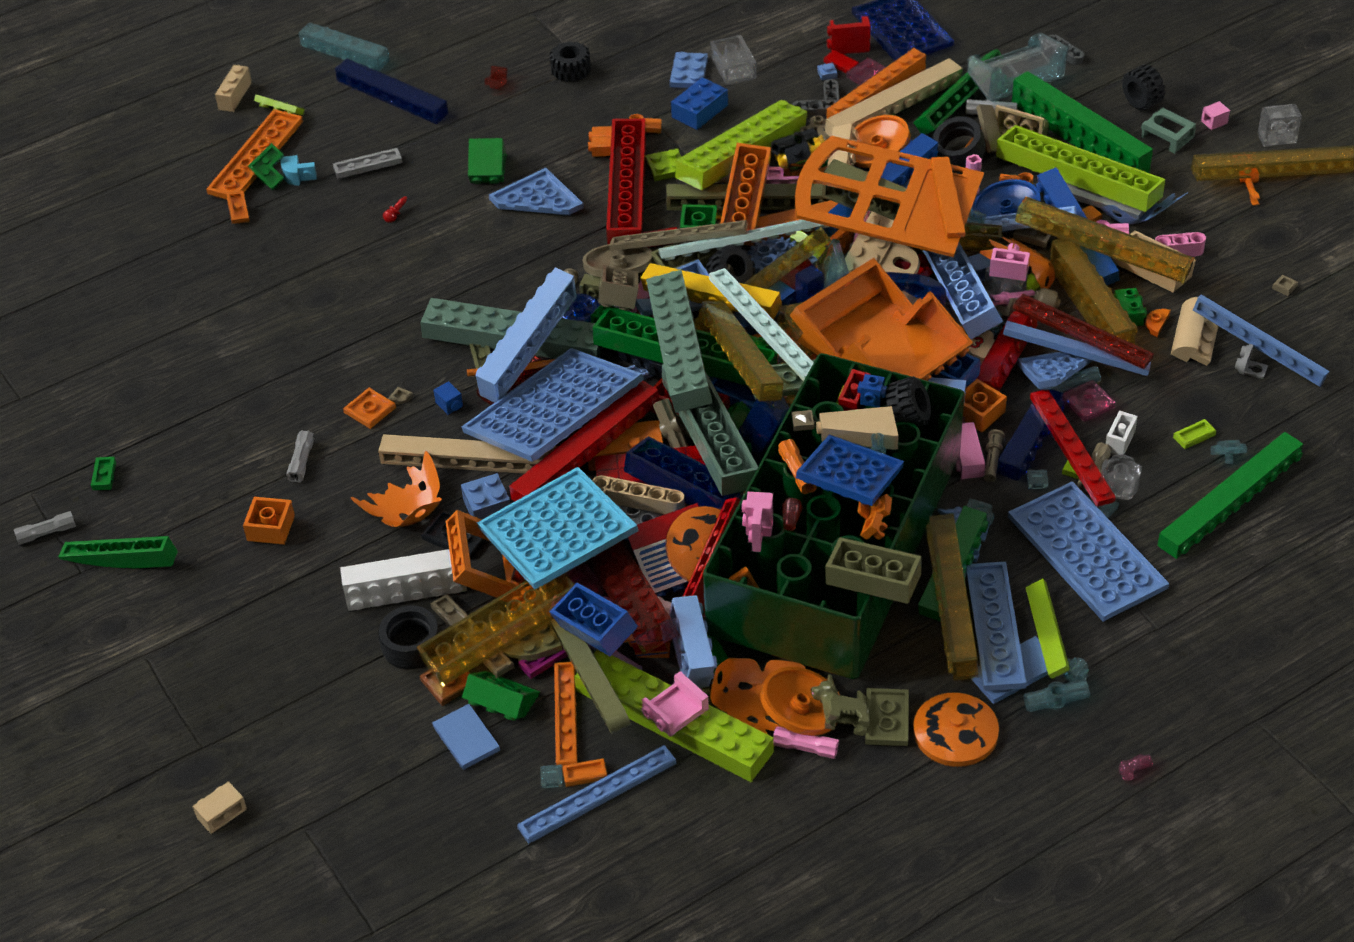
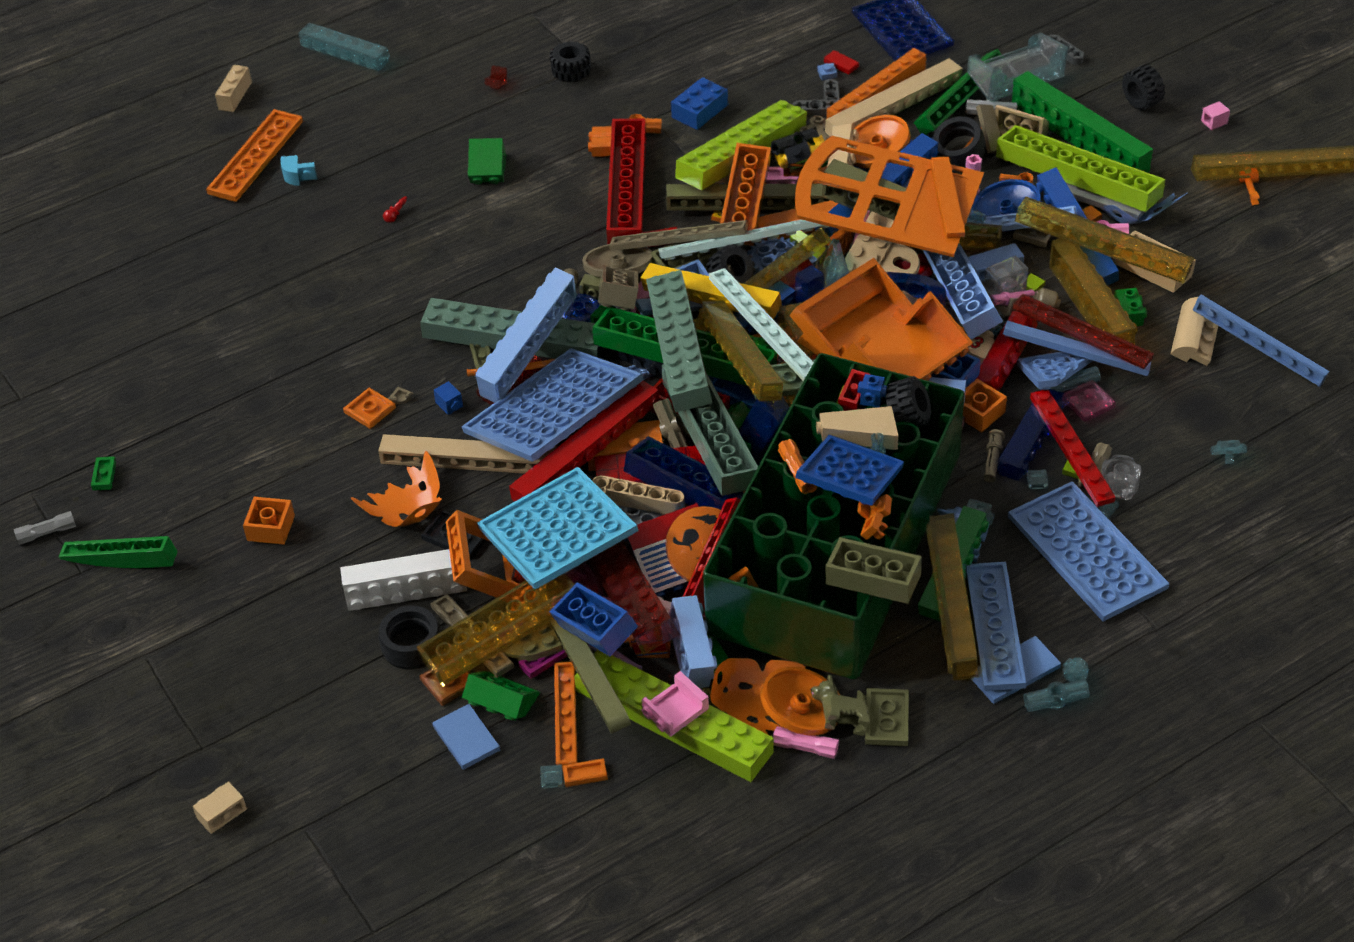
orange plate [226,190,249,224] -> none
green plate [248,143,284,190] -> none
lime plate [254,95,305,115] -> none
light grey axle [286,430,315,483] -> none
light grey plate [333,148,402,179] -> none
clear blue brick [335,58,449,124] -> none
medium blue brick [461,473,510,519] -> none
medium blue plate [489,168,583,215] -> none
medium blue tile [517,745,676,844] -> none
lime plate [646,149,681,181] -> none
medium blue plate [670,52,708,88] -> none
green brick [680,204,718,228] -> none
clear brick [710,35,757,85] -> none
bright pink brick [742,491,773,552] -> none
clear red cone [782,498,803,531] -> none
dark tan tile [792,410,814,431] -> none
red panel [827,16,870,54] -> none
clear pink plate [846,58,886,85] -> none
orange dish [913,693,999,767] -> none
bright pink brick [955,422,985,479] -> none
orange piece [980,237,1055,289] -> none
bright pink brick [989,243,1030,281] -> none
lime tile [1025,579,1070,679] -> none
white brick [1106,411,1138,457] -> none
clear pink arm [1119,754,1152,781] -> none
sand green panel [1141,108,1196,154] -> none
orange plate [1145,309,1171,337] -> none
bright pink beam [1155,232,1206,257] -> none
green brick [1157,432,1303,559] -> none
lime tile [1173,419,1216,449] -> none
light grey bracket [1235,344,1268,379] -> none
clear brick [1258,104,1302,147] -> none
dark tan tile [1272,275,1298,296] -> none

